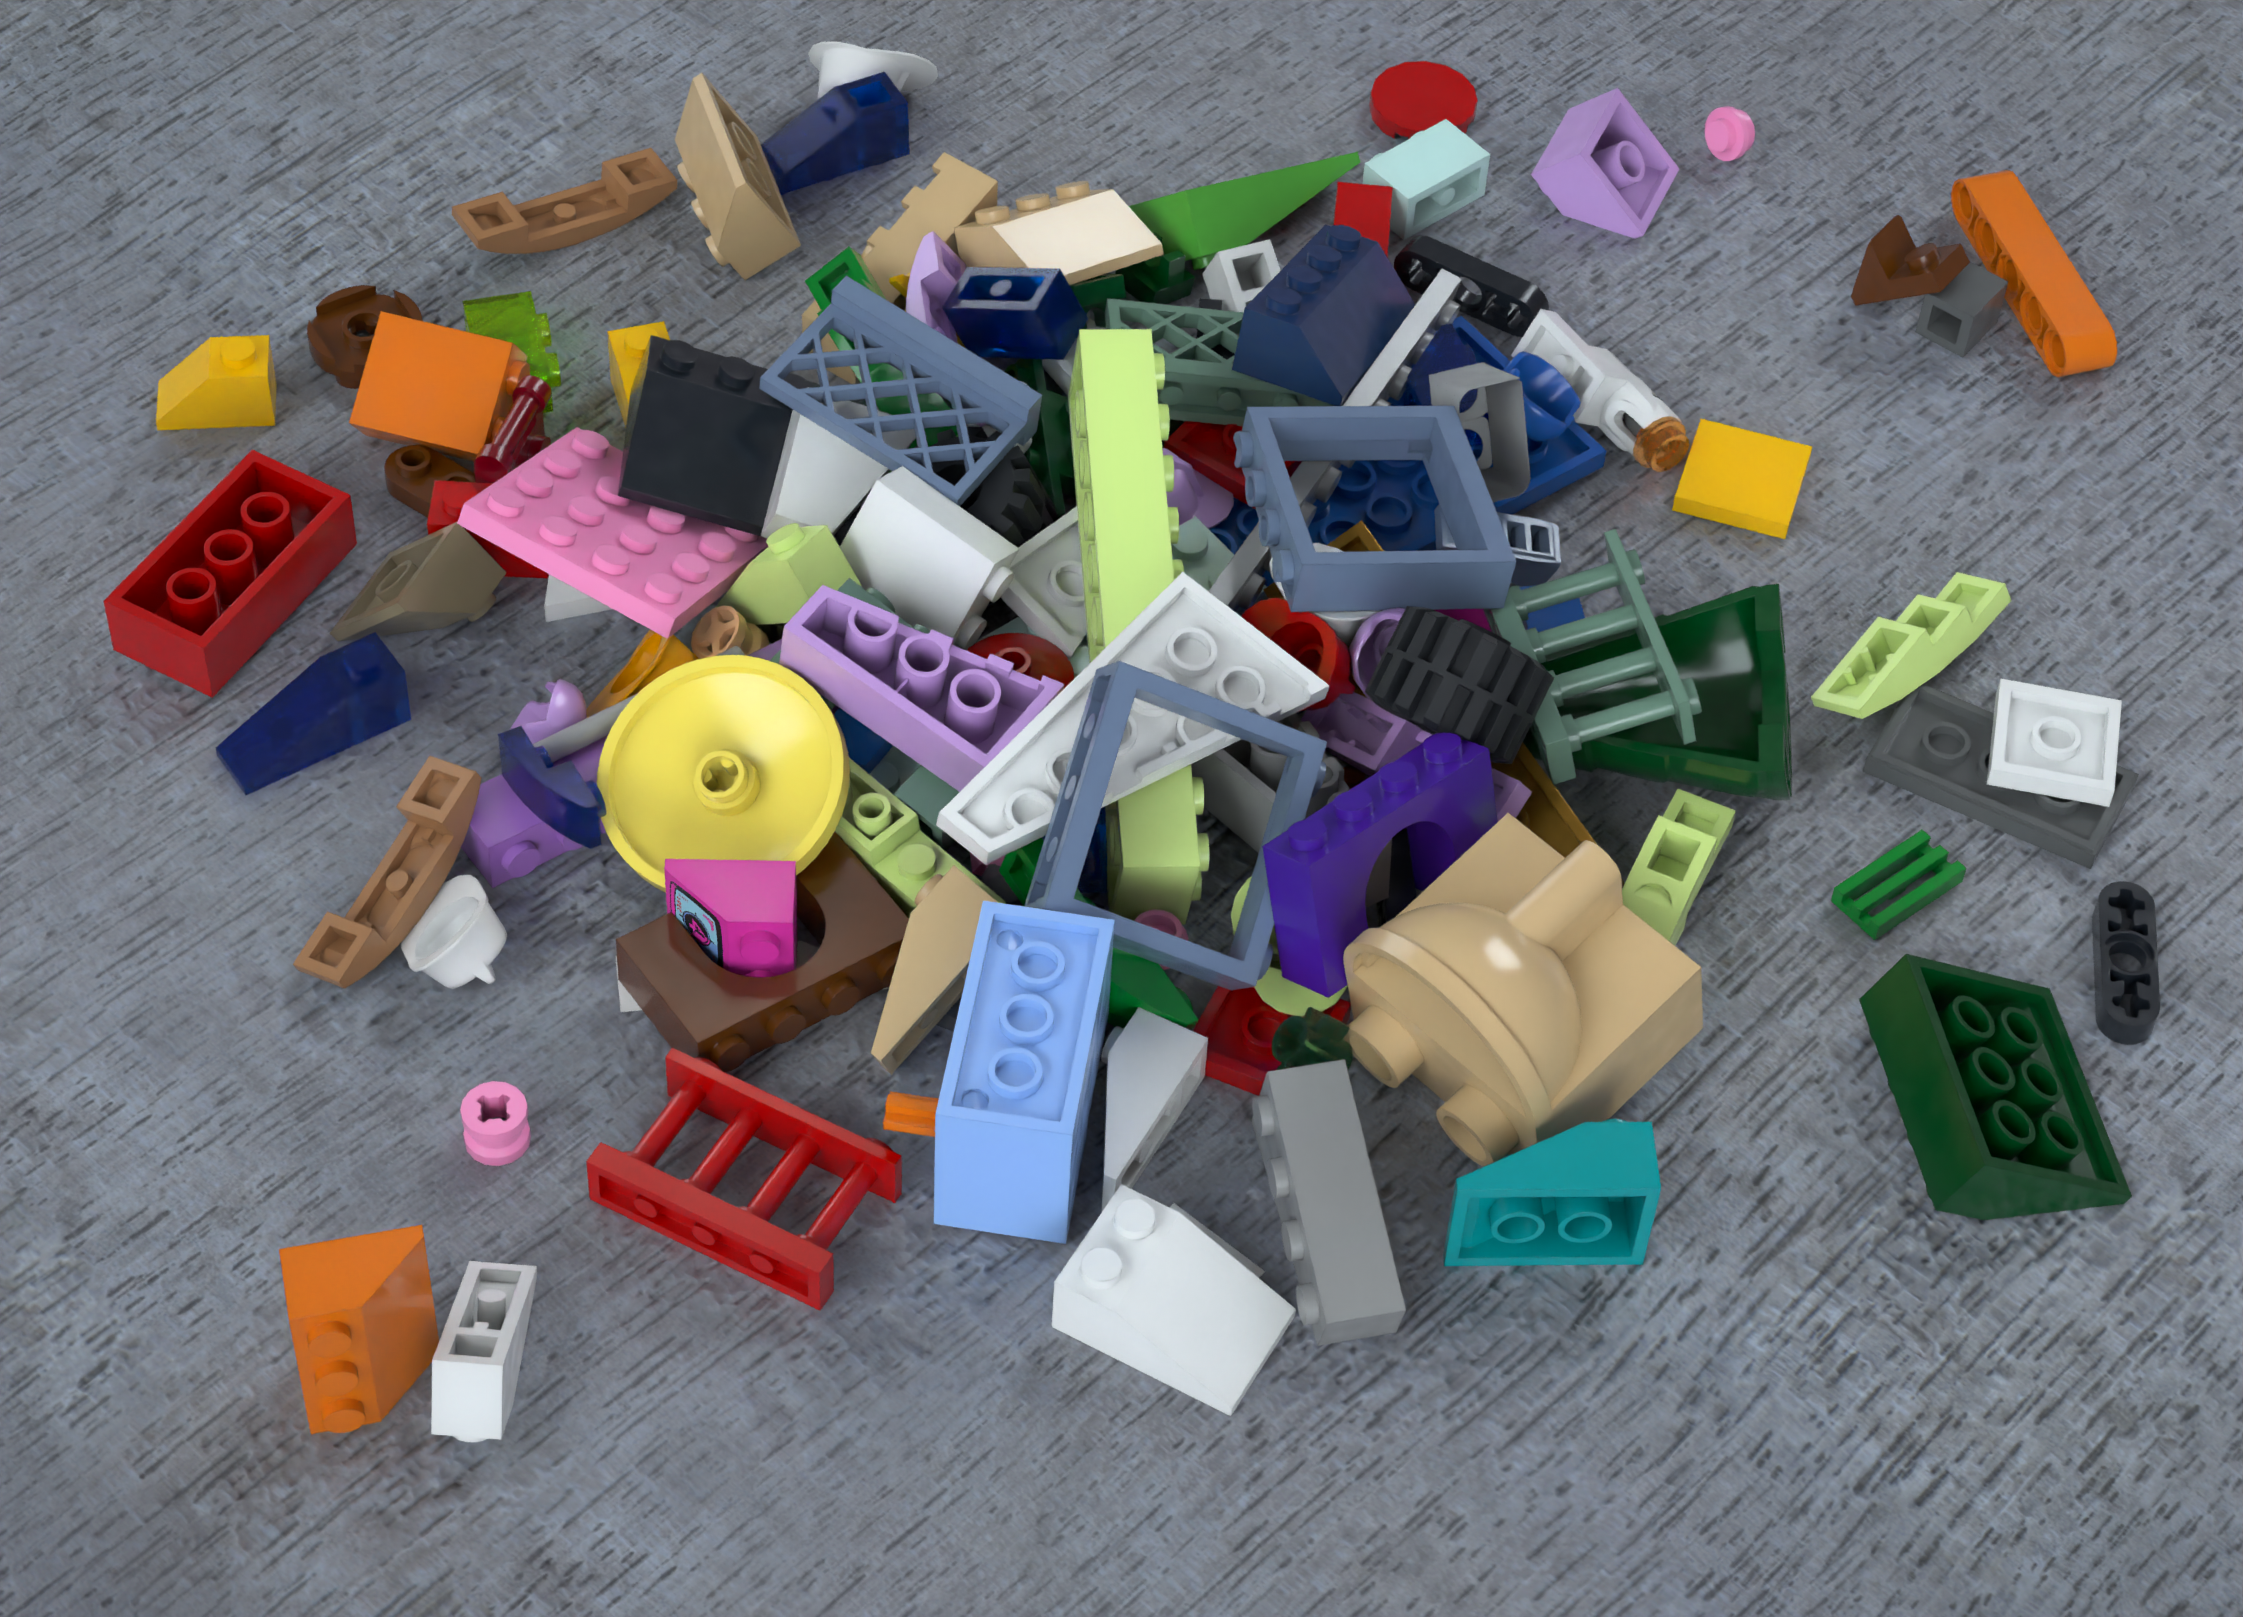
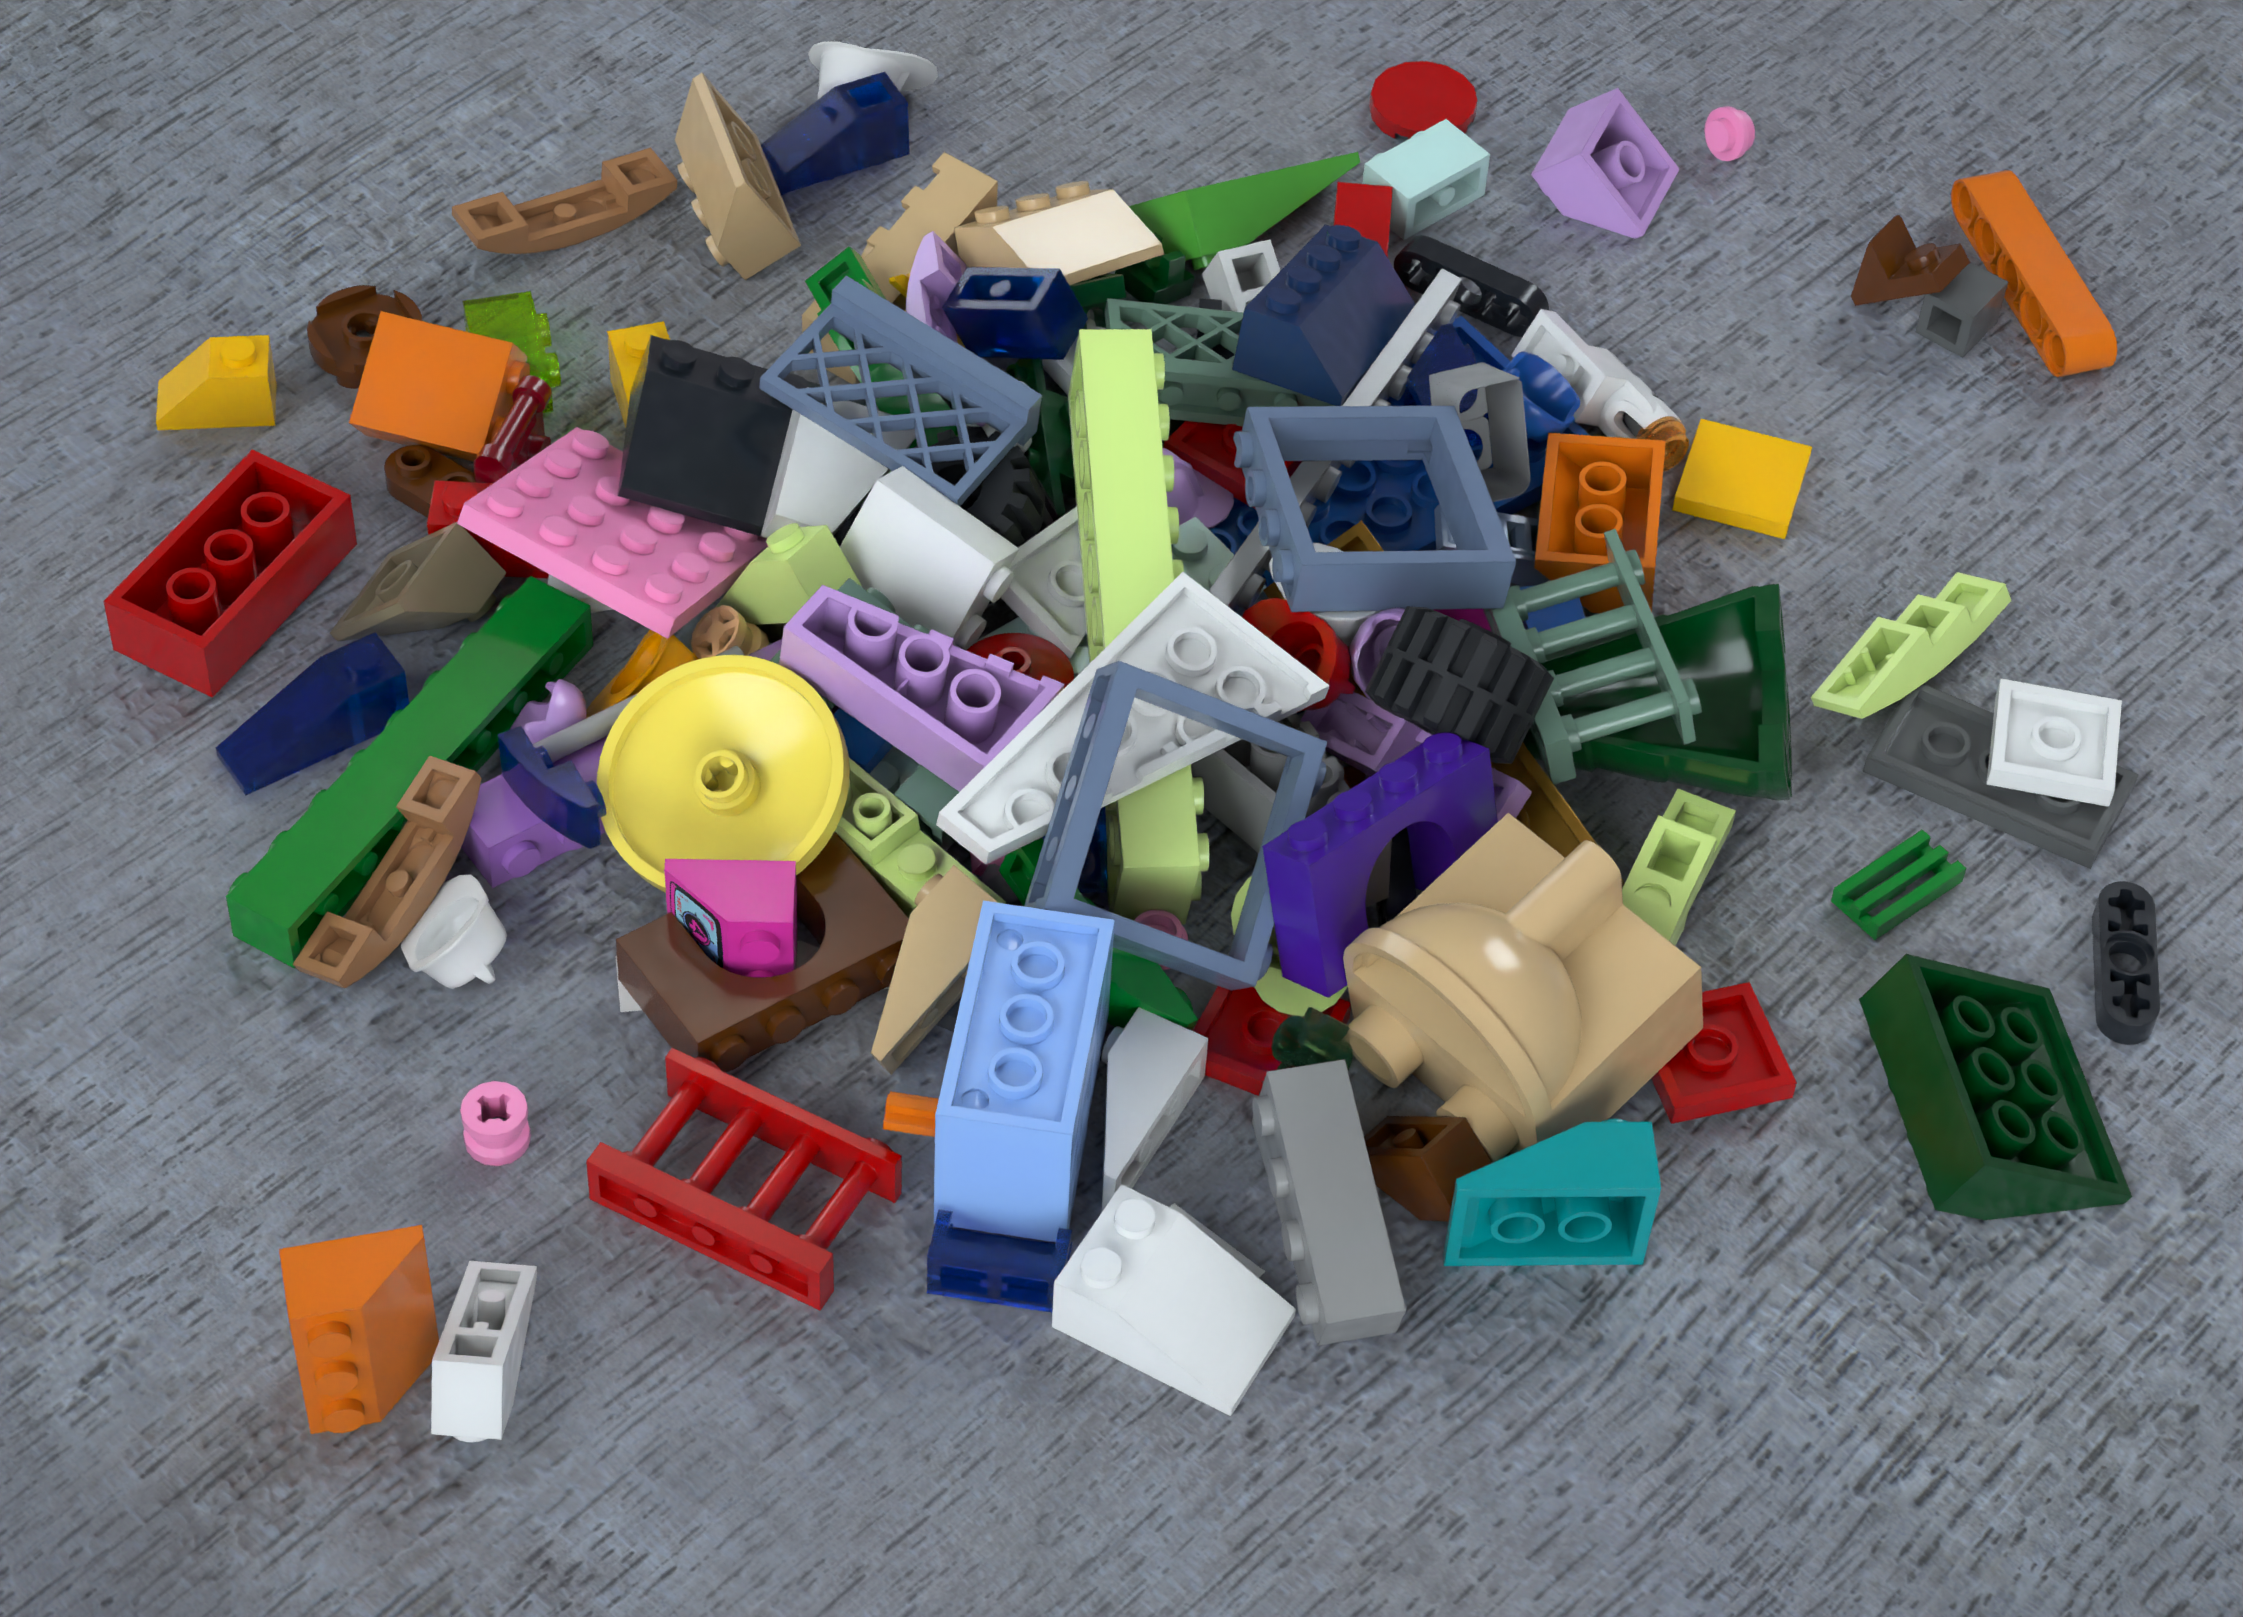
none -> green brick [226,576,593,969]
none -> clear blue hinge [927,1209,1073,1313]
none -> reddish brown slope [1364,1116,1492,1222]
none -> orange slope [1534,433,1666,614]
none -> red plate [1651,982,1797,1124]

